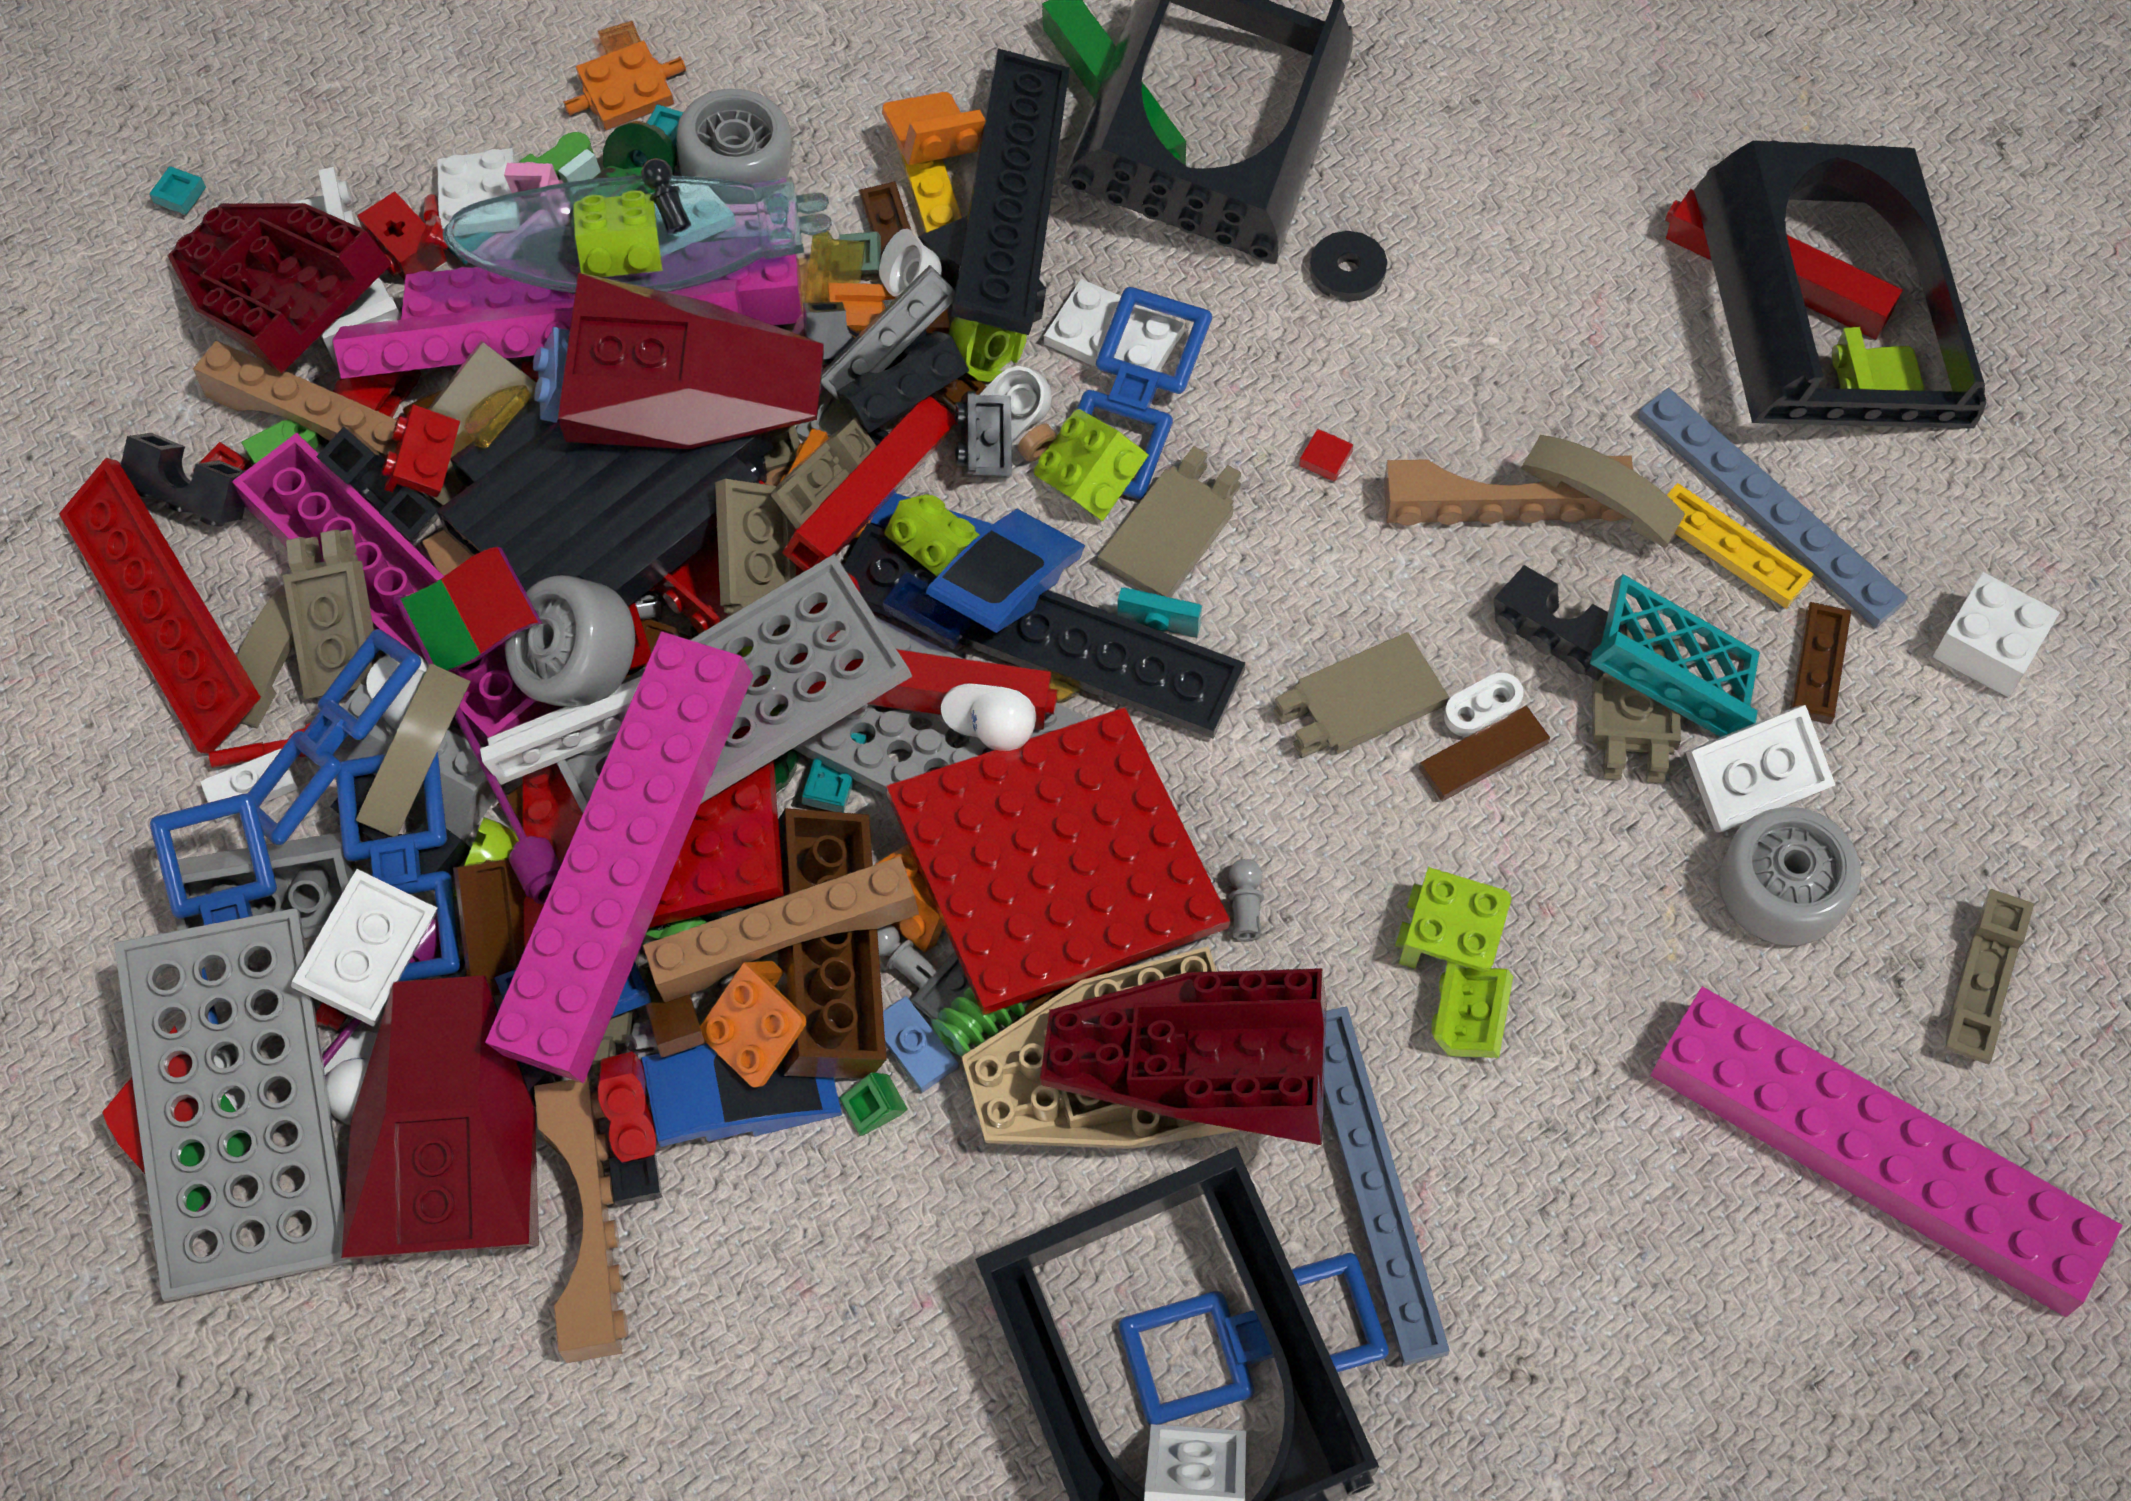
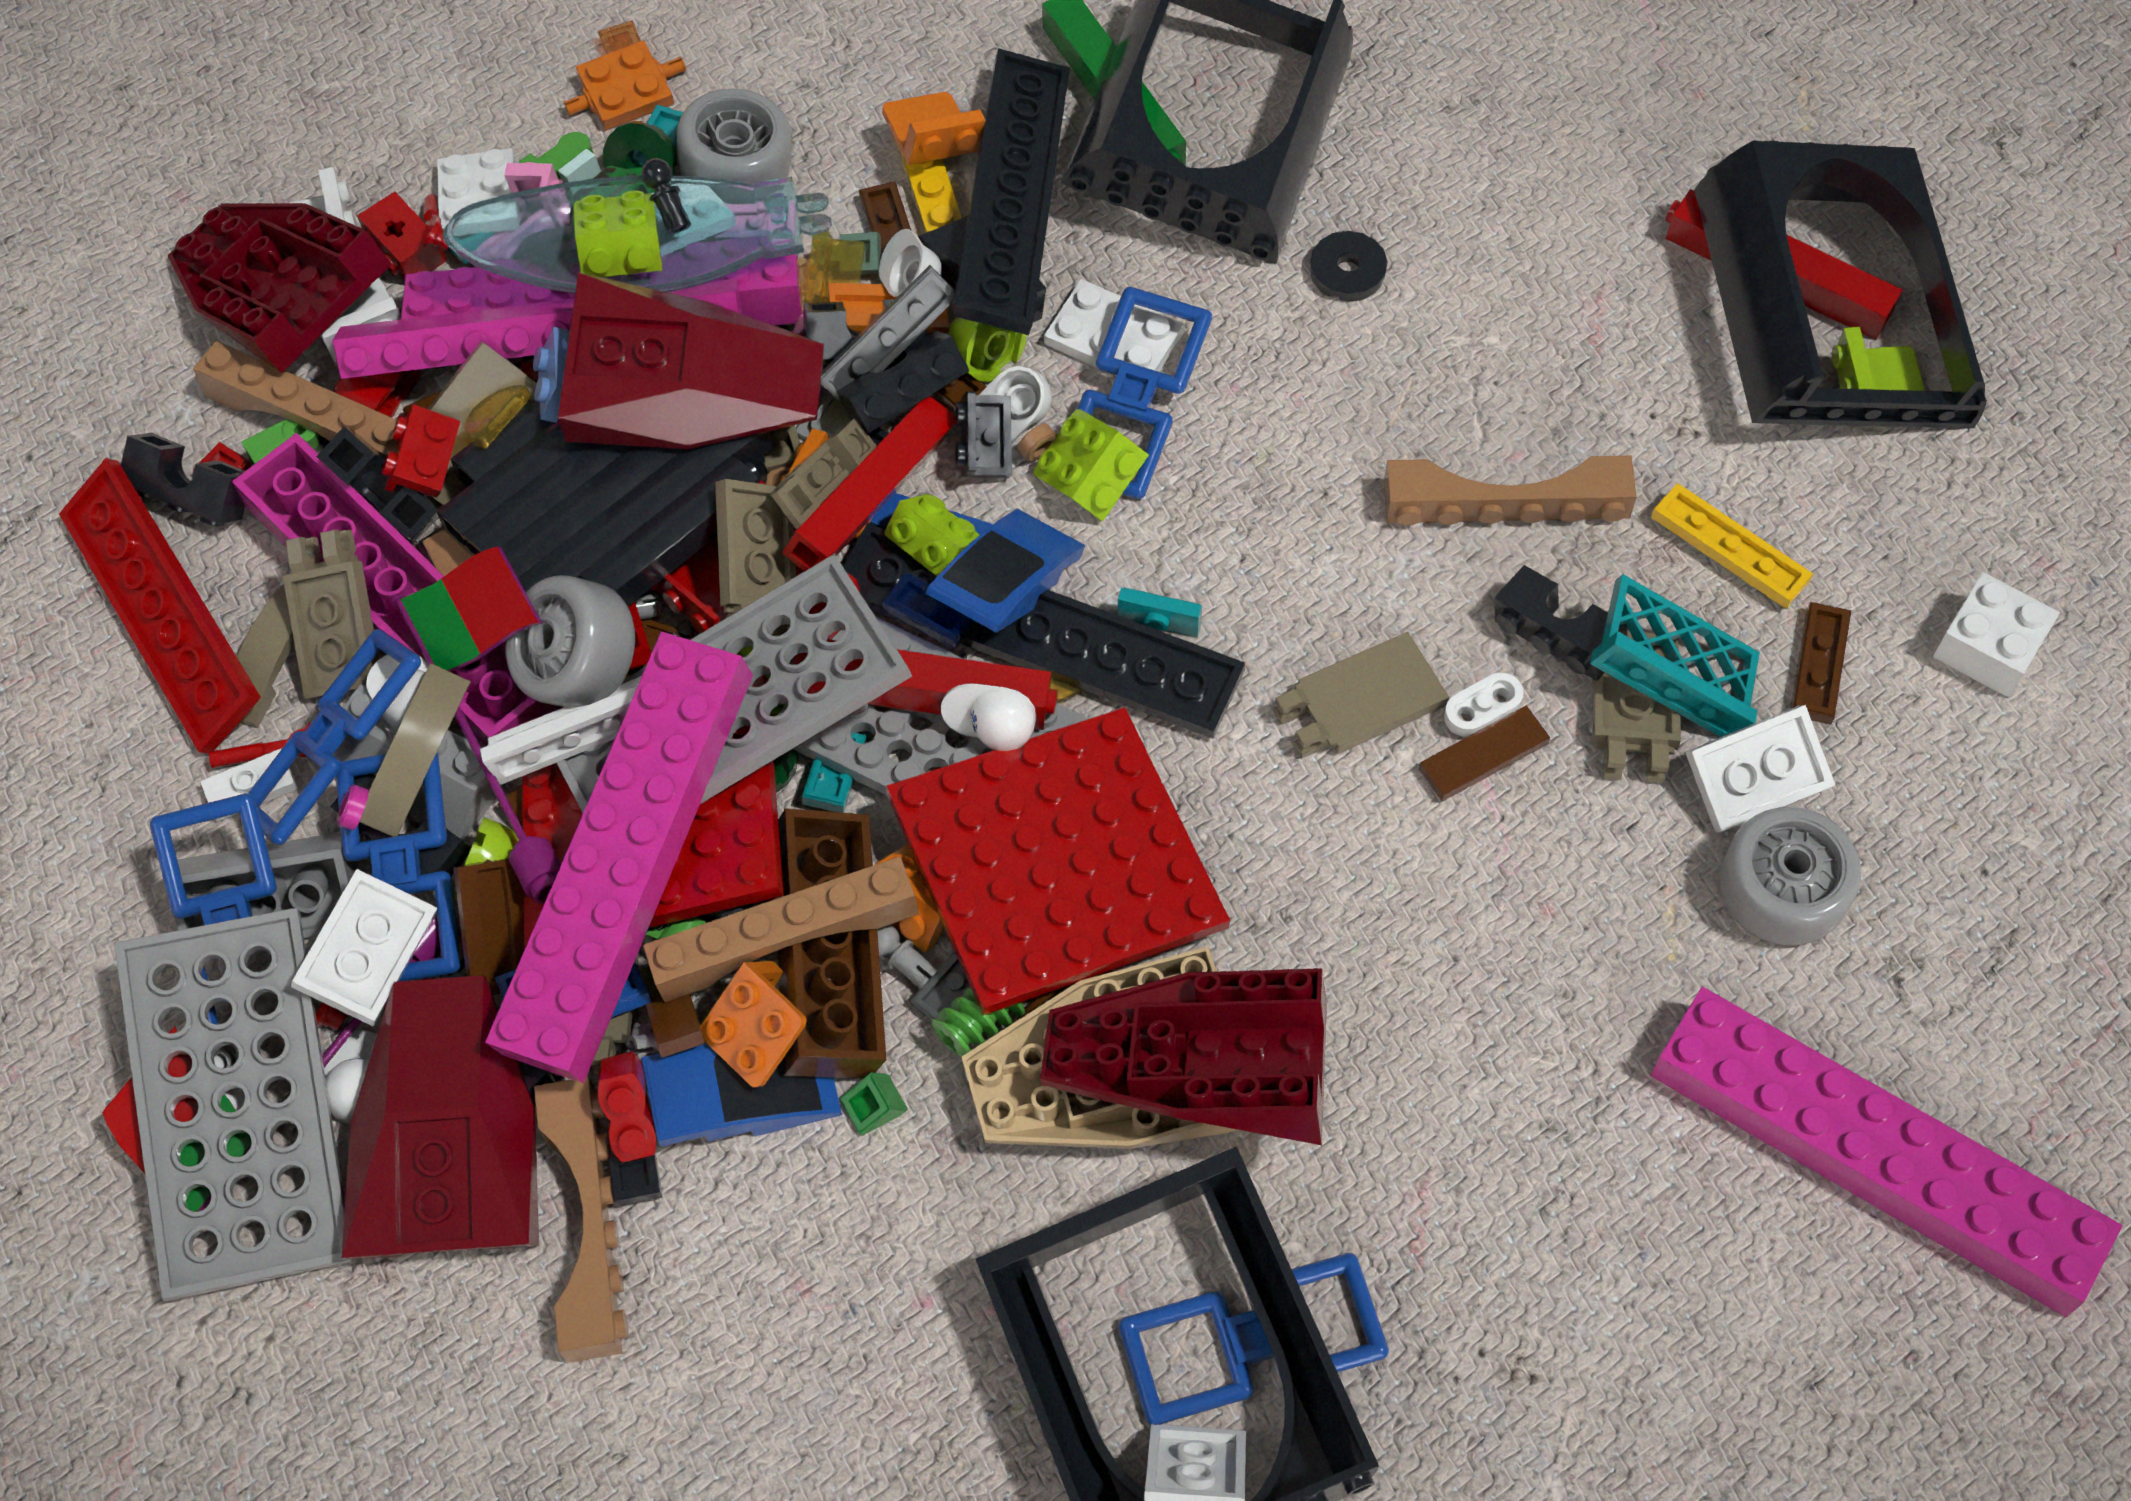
teal plate [149,166,206,215] -> none
medium blue plate [883,996,958,1093] -> none
dark tan tile [1098,446,1241,598] -> none
light grey pin [1228,859,1264,941] -> none
red tile [1299,429,1354,482] -> none
sand blue plate [1324,1006,1450,1366] -> none
lime bracket [1395,867,1512,972] -> none
lime bracket [1431,961,1513,1058] -> none
dark tan slope [1521,435,1685,548] -> none
sand blue plate [1638,387,1908,628] -> none
dark tan slope [1944,889,2035,1065] -> none
none -> dark pink tile [337,784,369,831]

